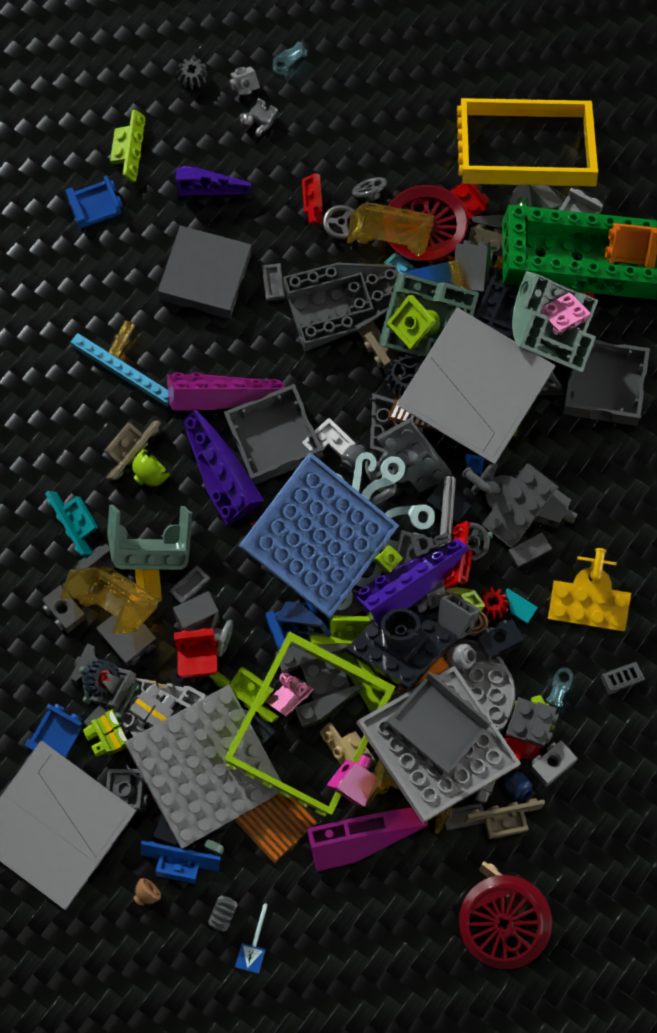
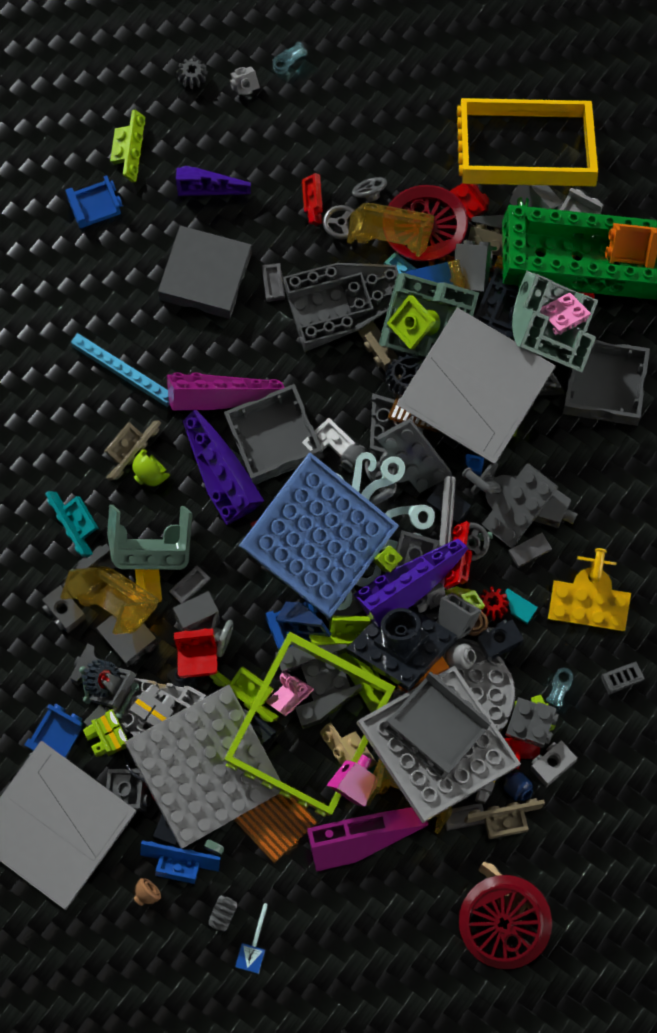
clear yellow pin [108,321,135,358] -> none
flat silver animal [239,98,278,137] -> none
dark grey piece [410,533,452,556] -> none

